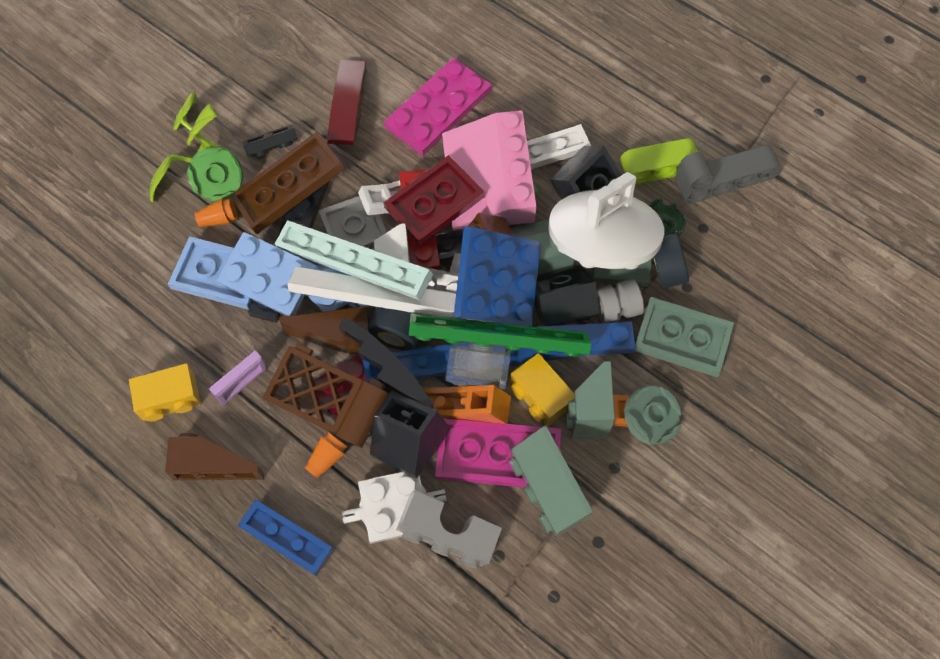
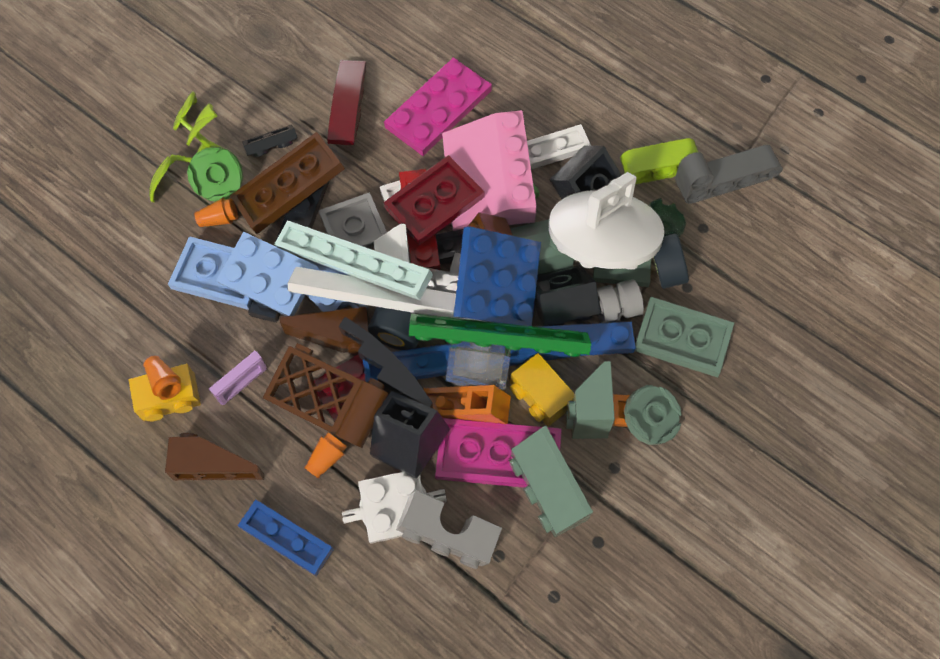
white plate [358,184,391,215] -> none
none -> orange cone [143,356,181,400]

